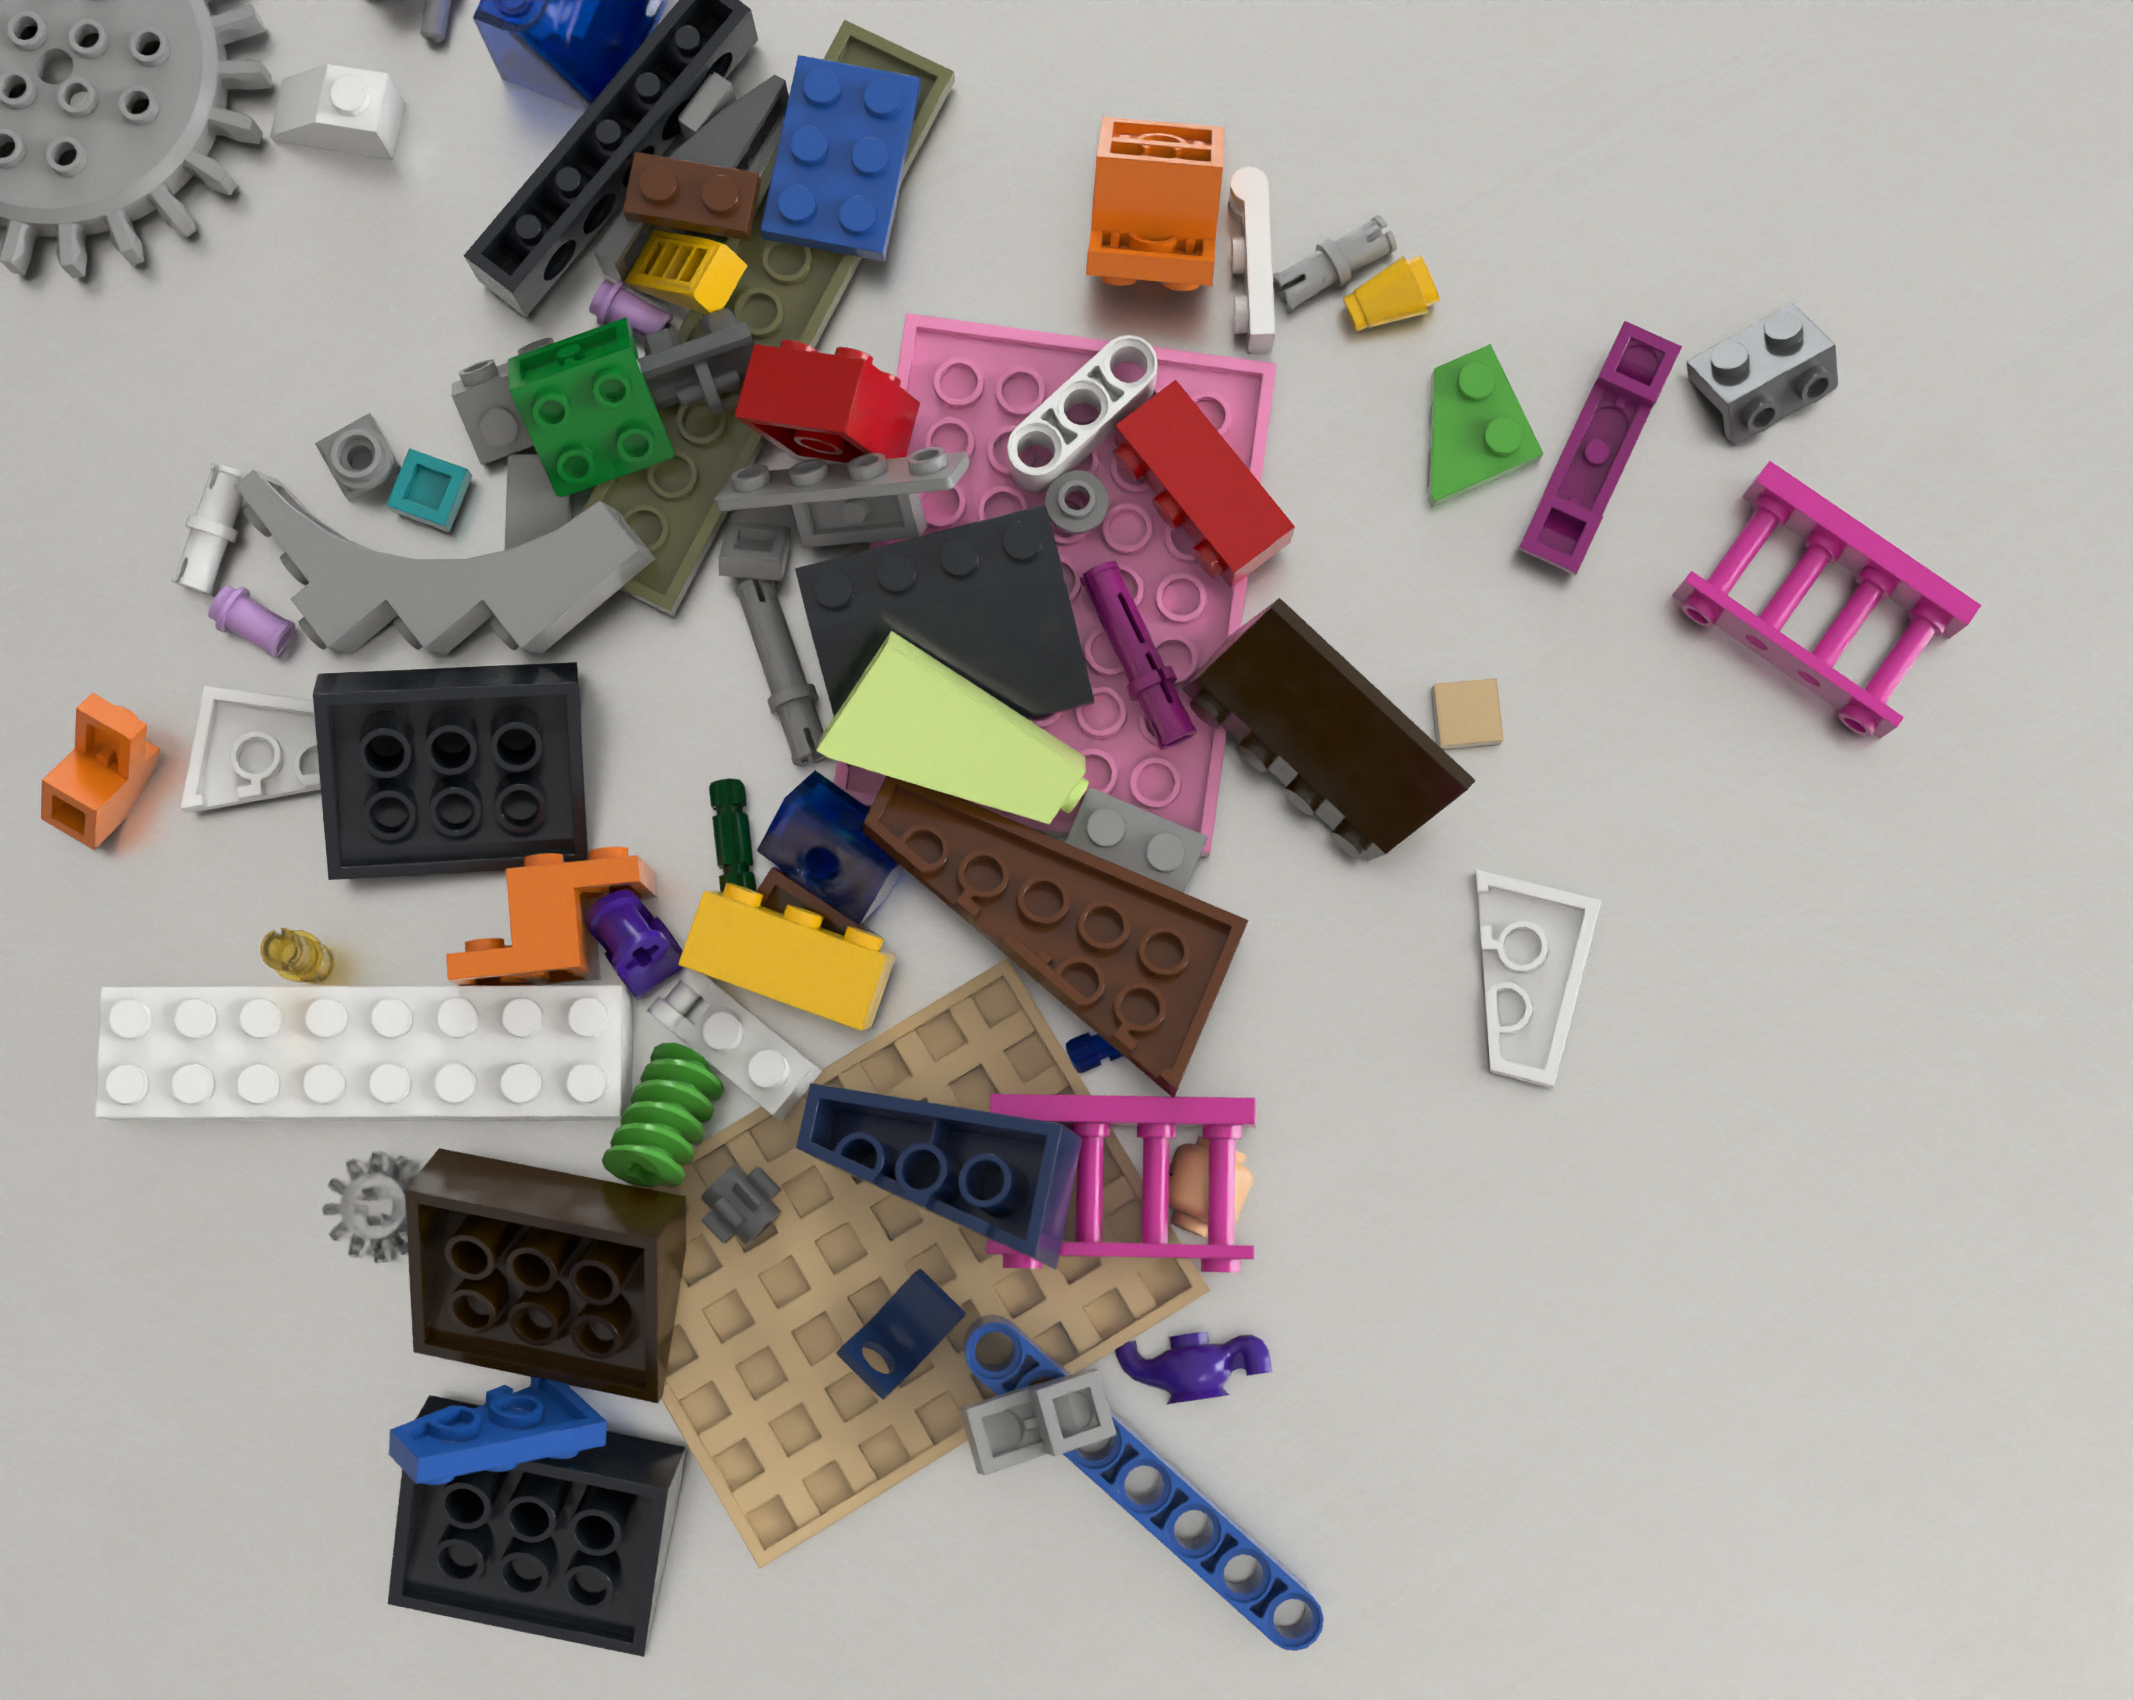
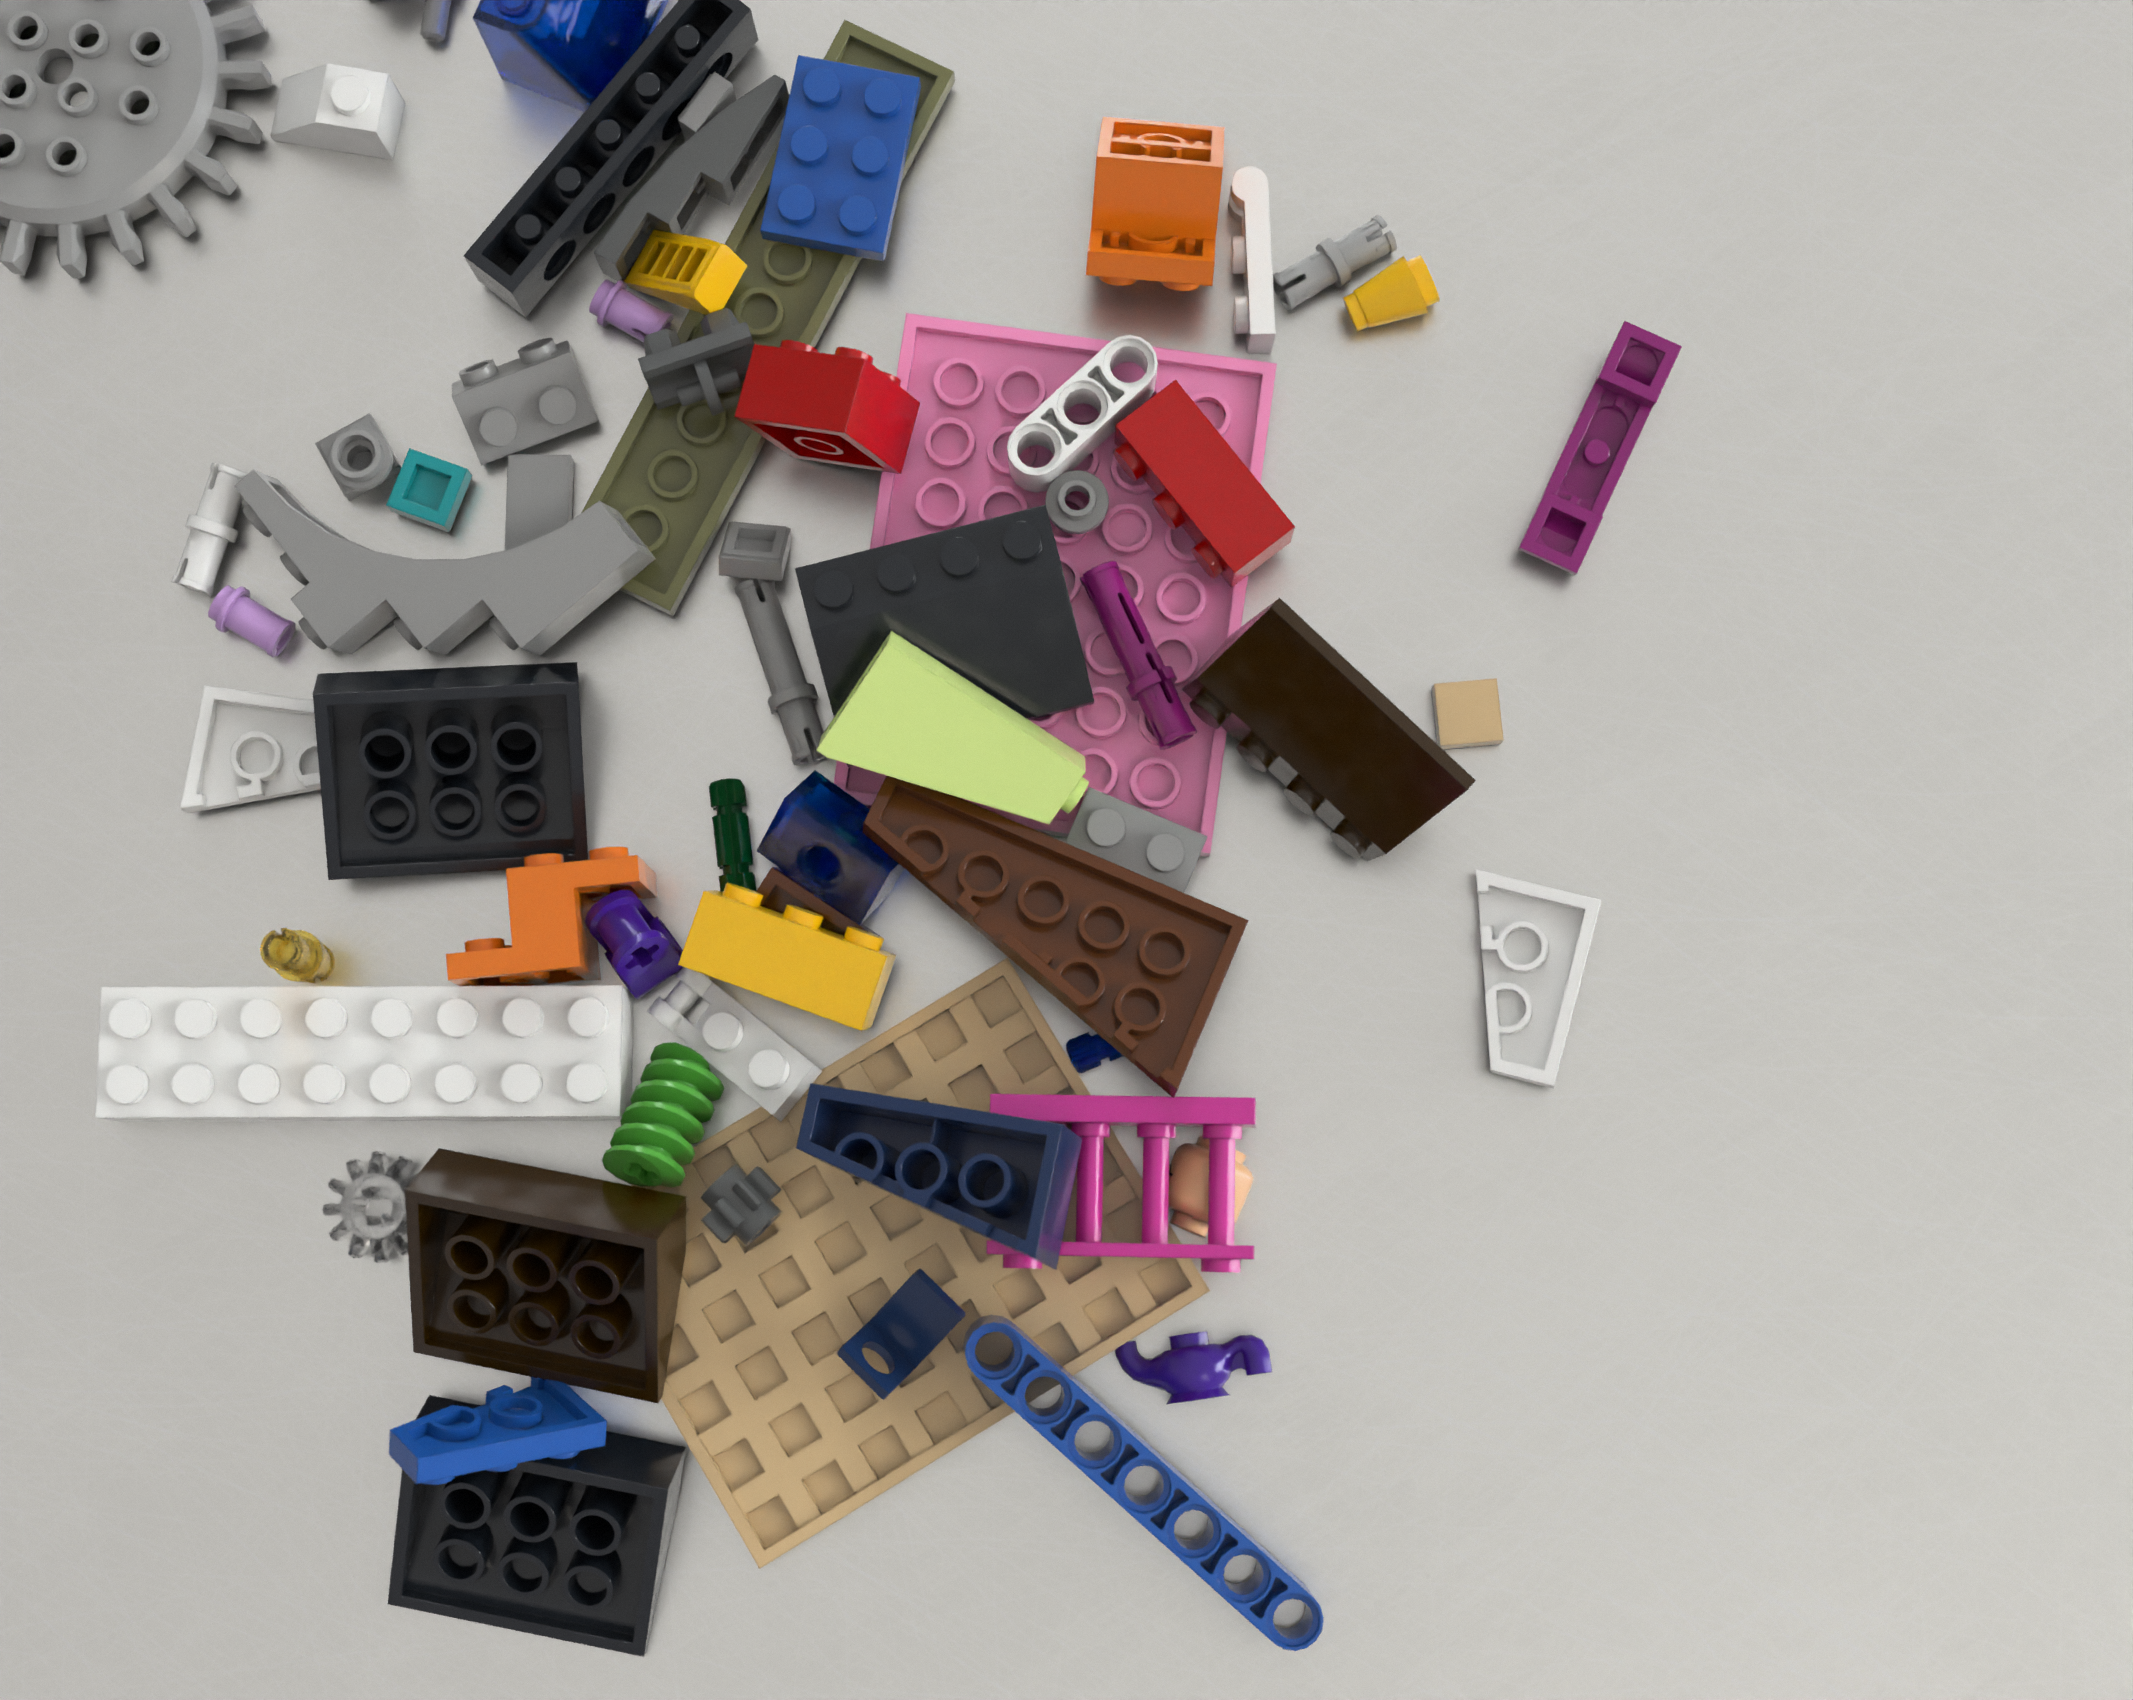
orange brick [41,692,160,850] -> none
green bracket [508,317,675,497] -> none
reddish brown plate [623,152,761,241] -> none
light grey bracket [714,447,970,548] -> none
light grey slope [959,1369,1117,1475] -> none
bright green wing [1428,344,1544,508] -> none
dark pink fence [1672,461,1982,739] -> none
dark grey bracket [1686,303,1838,444] -> none

